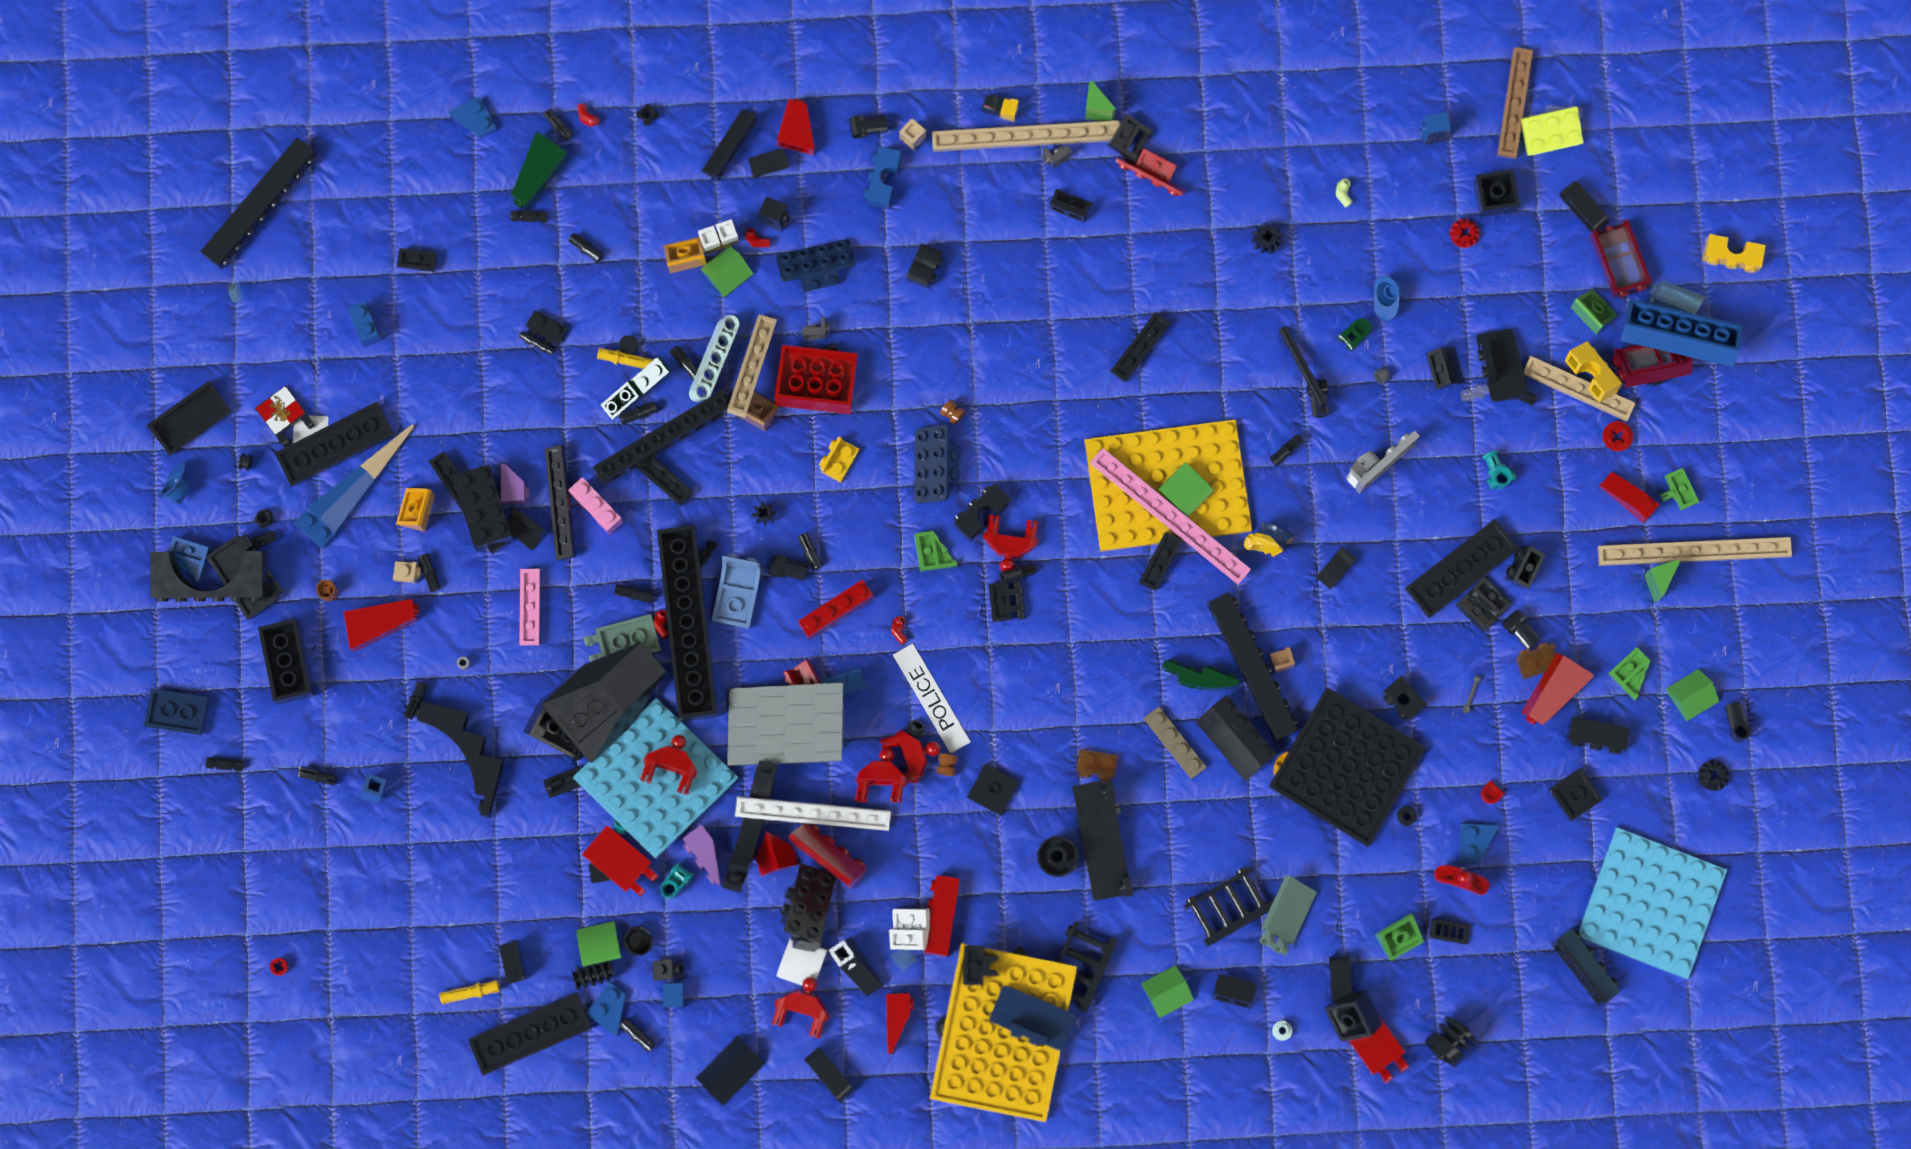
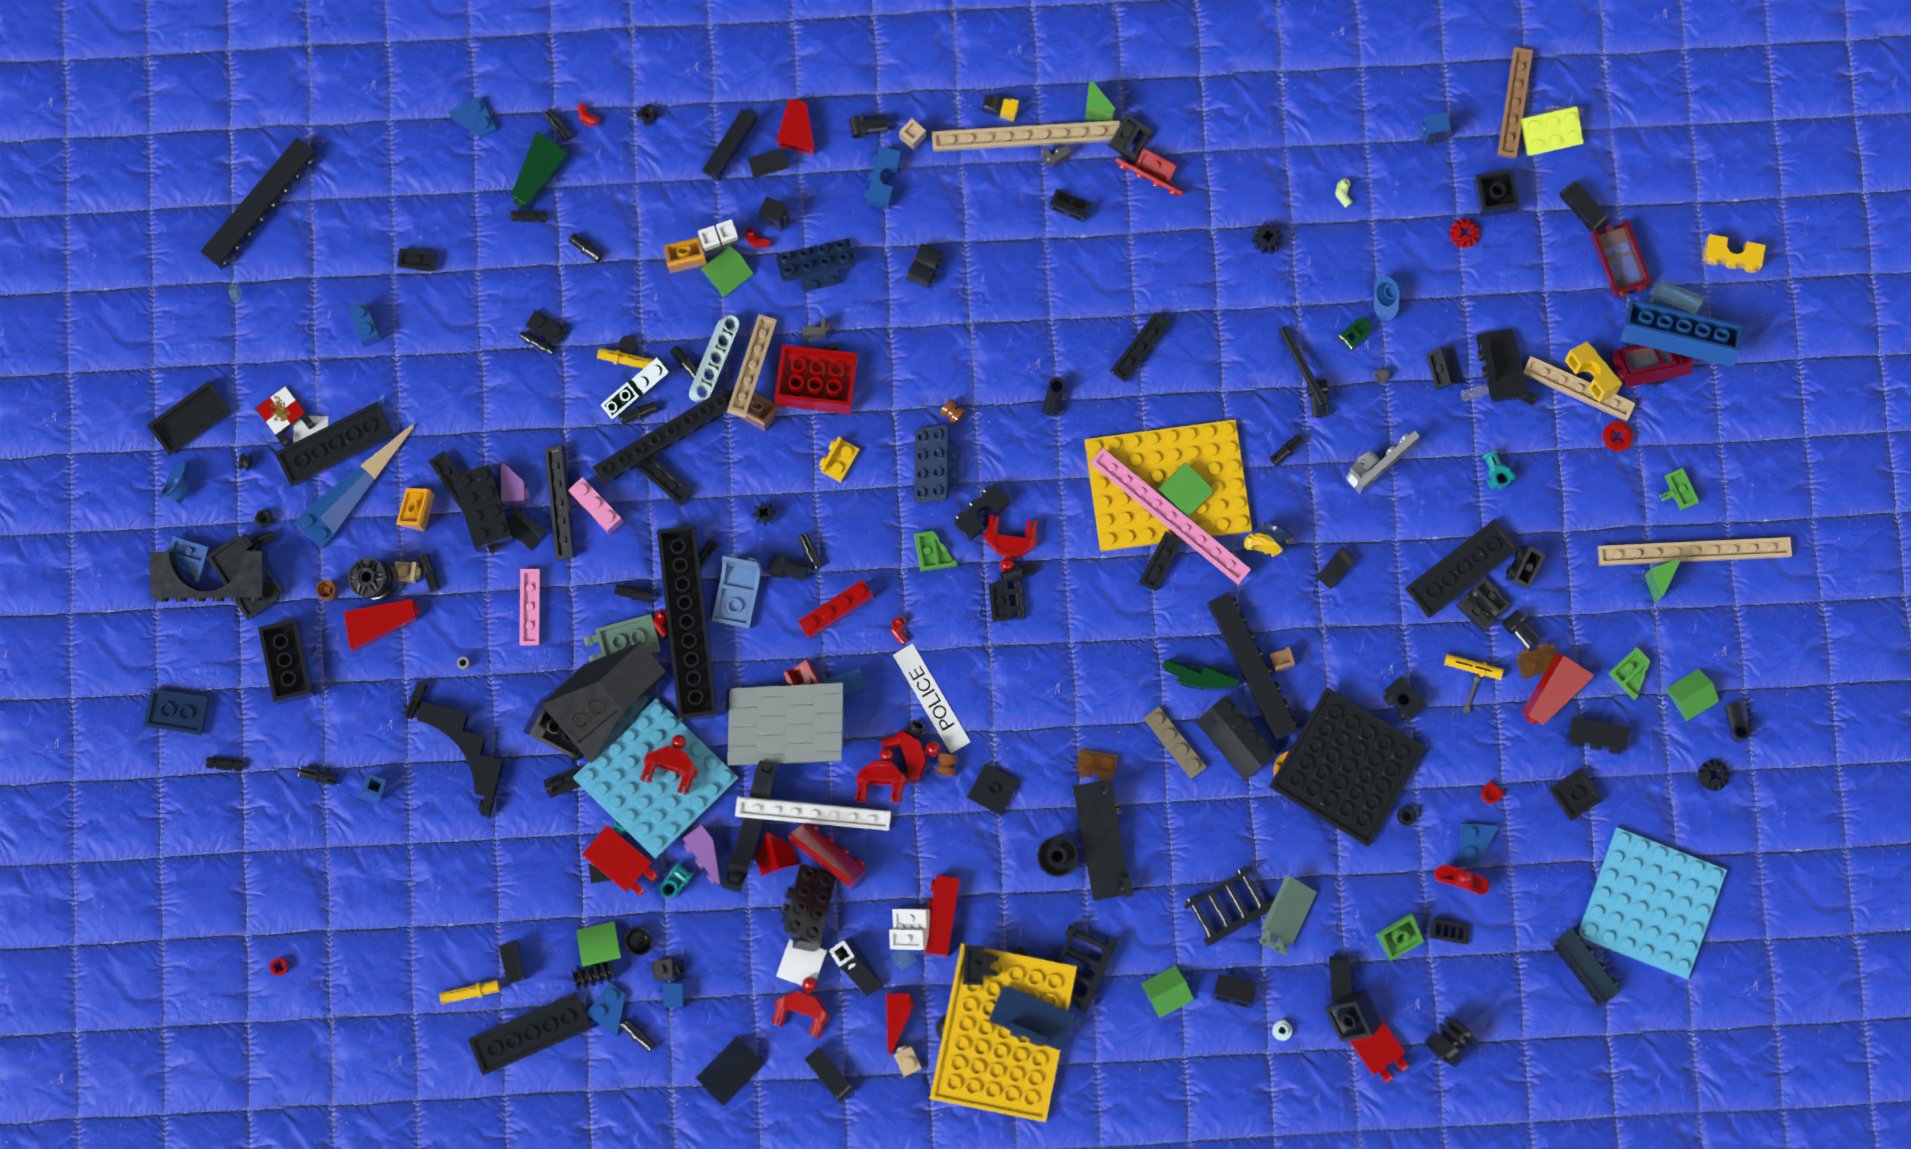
bright green slope [1571,288,1618,335] -> none
red slope [1599,472,1659,523] -> none
none -> black wheel [348,557,399,601]
none -> tan bracket [894,1045,922,1077]
none -> black piece [1042,377,1066,417]
none -> yellow pin [1444,653,1503,680]

